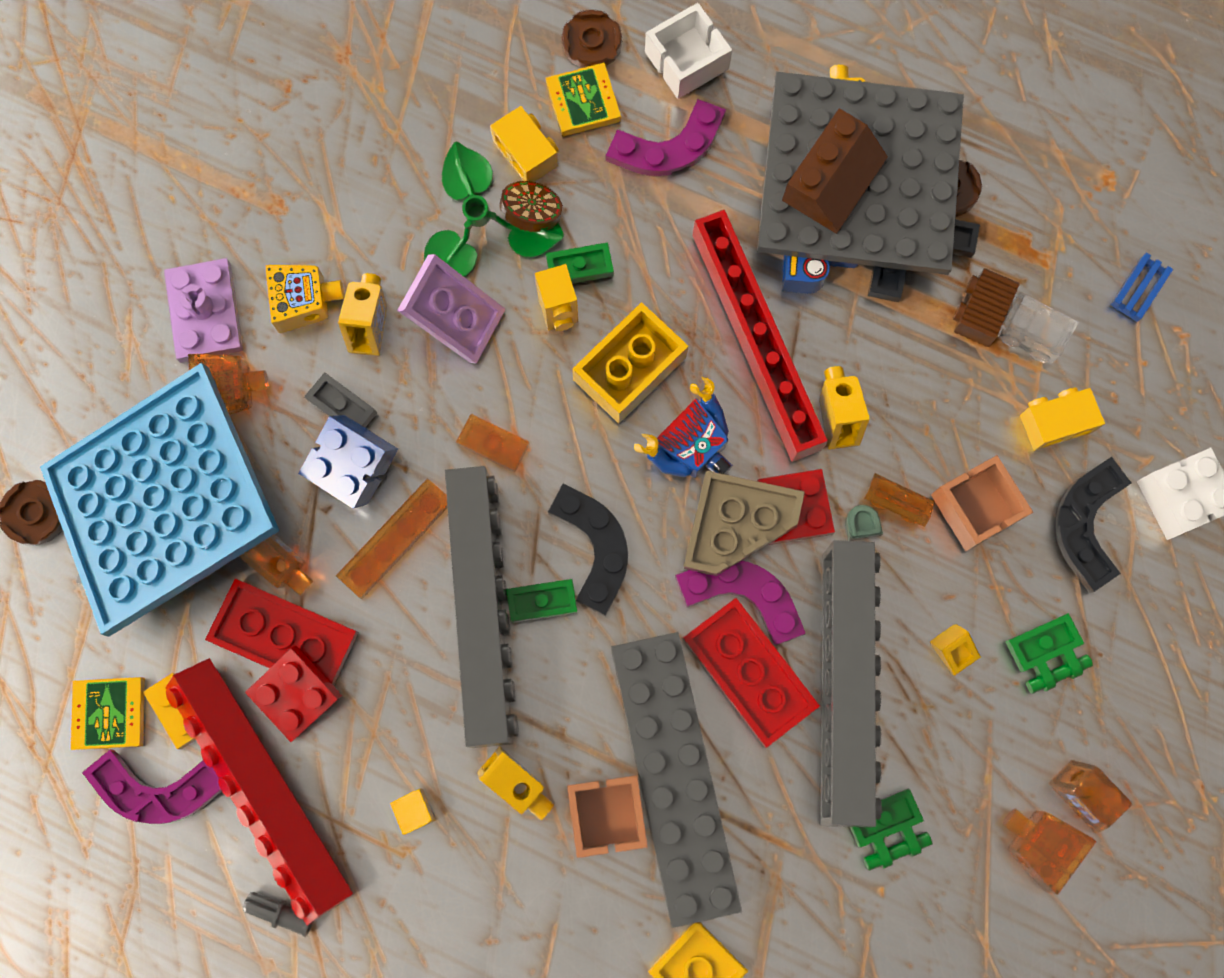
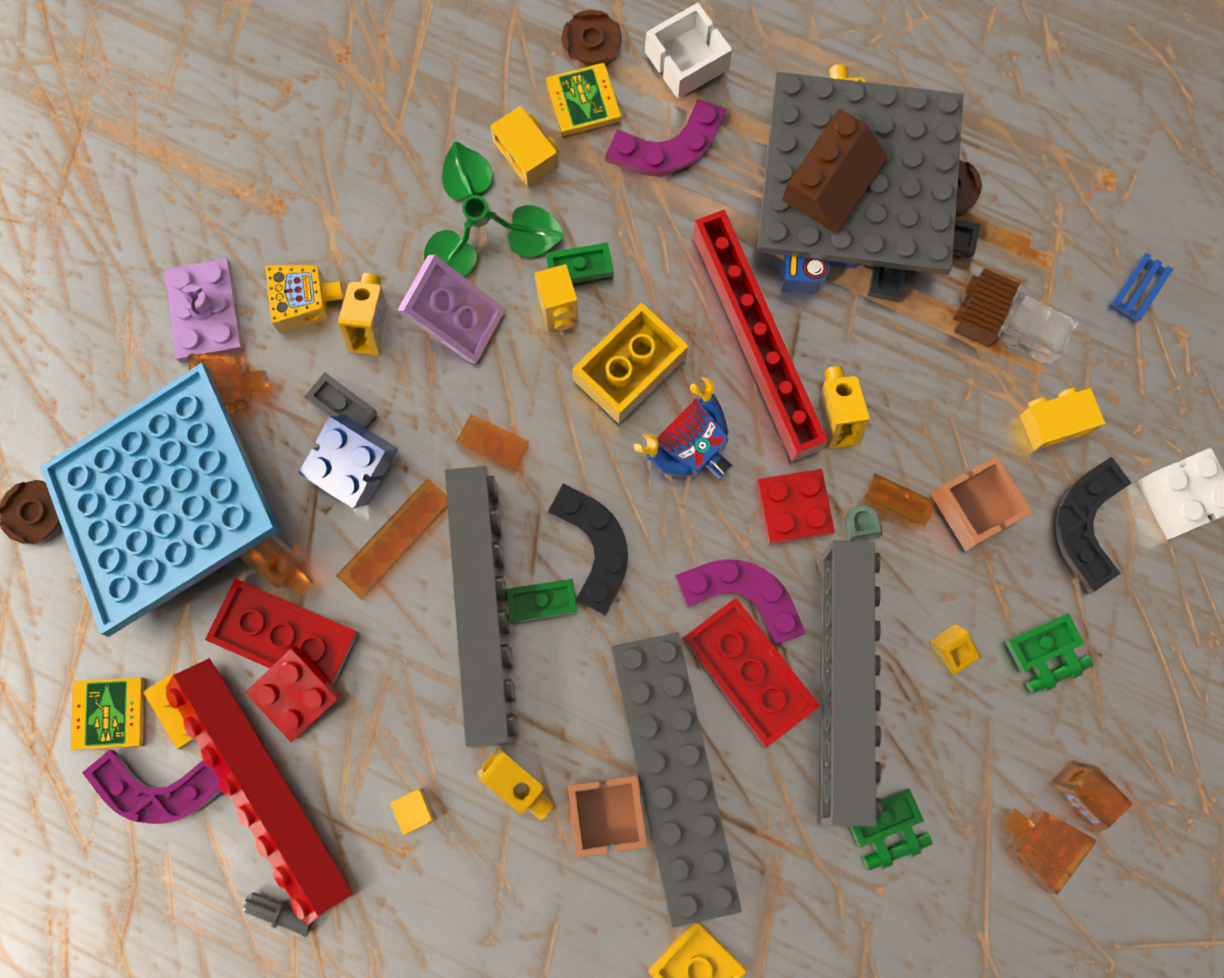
reddish brown tile [499,181,563,232] -> none
dark tan plate [684,470,805,576] -> none

